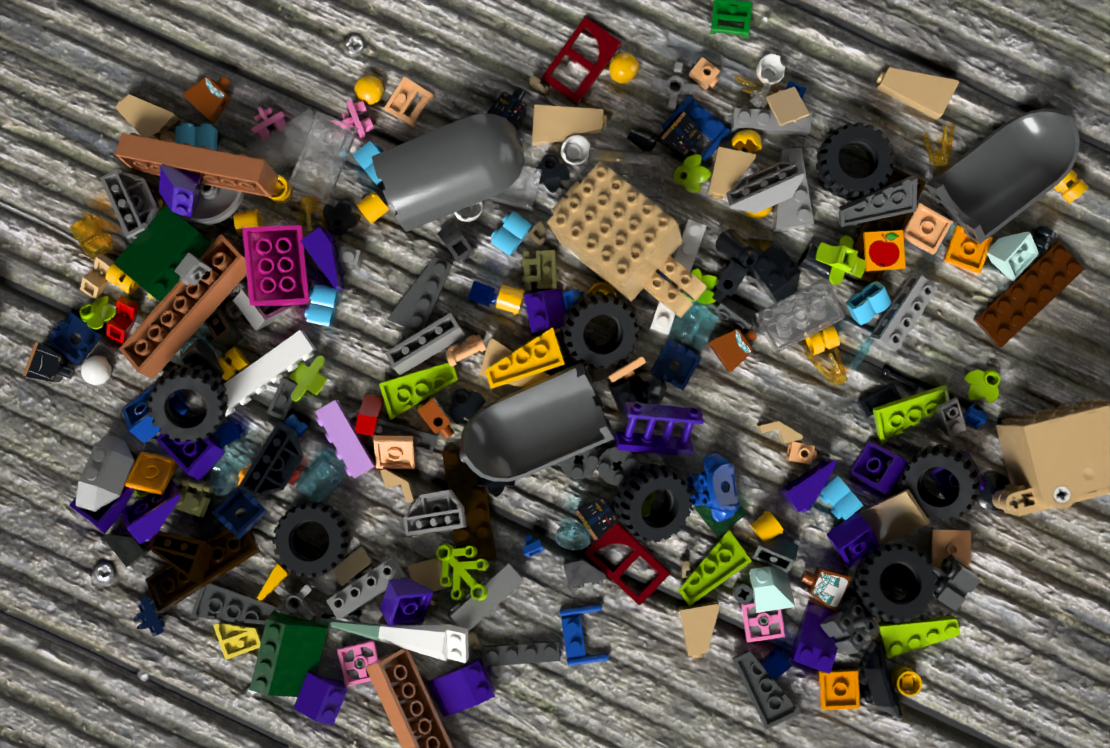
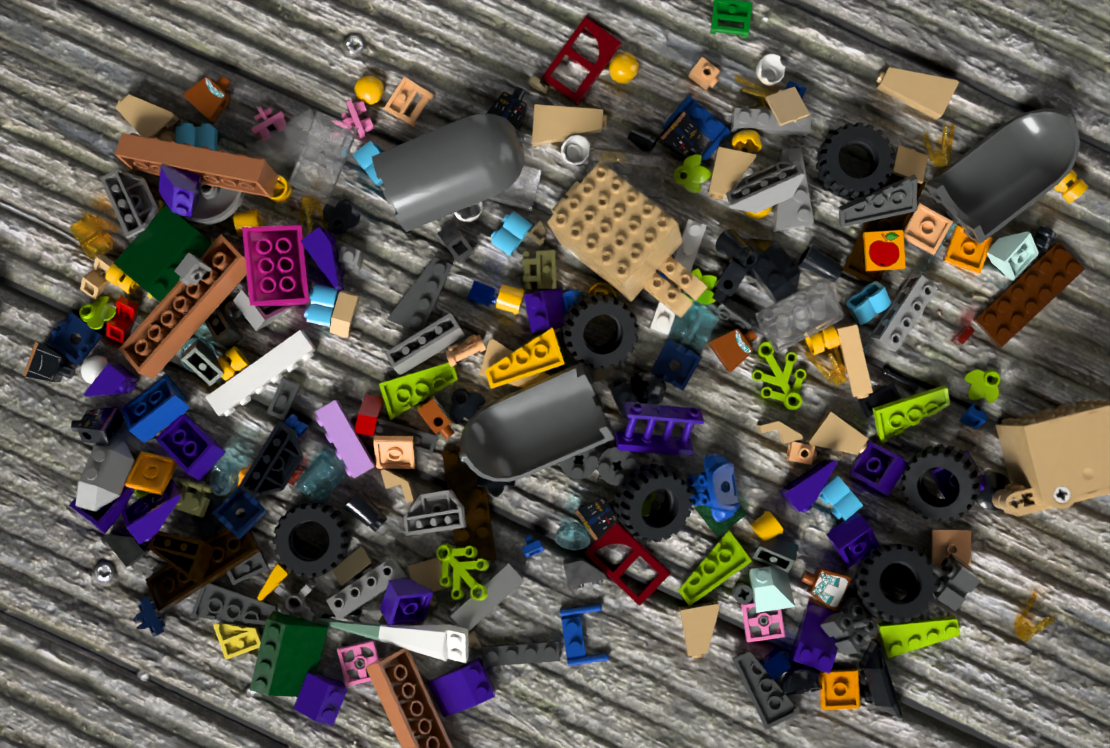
black tyre [147,364,228,443] -> none
clear blue brick [214,420,246,448] -> none
lime piece [289,356,327,401] -> none
yellow piece [356,190,389,224] -> none
black plate [532,155,570,193] -> none
light nougat plate [607,357,646,383] -> none
light grey pin [651,62,699,111] -> none
dark tan tile [680,559,690,578] -> none
clear plate [750,83,771,108] -> none
lime piece [816,235,866,285] -> none
tan tile [859,489,930,545] -> none
yellow wheel [890,666,922,697] -> none
flat silver slope [934,397,967,438] -> none
none -> black torso [71,407,123,446]
none -> dark purple slope [84,364,139,397]
none -> dark grey plate [227,551,269,585]
none -> tan slope [330,290,359,338]
none -> black plant [343,489,387,532]
none -> lime plant [751,342,806,410]
none -> black cylinder [783,663,823,695]
none -> tan slope [805,412,868,455]
none -> tan slope [835,321,873,399]
none -> tan piece [892,145,928,184]
none -> clear red tile [951,326,975,345]
none -> clear yellow plant [1013,594,1055,643]

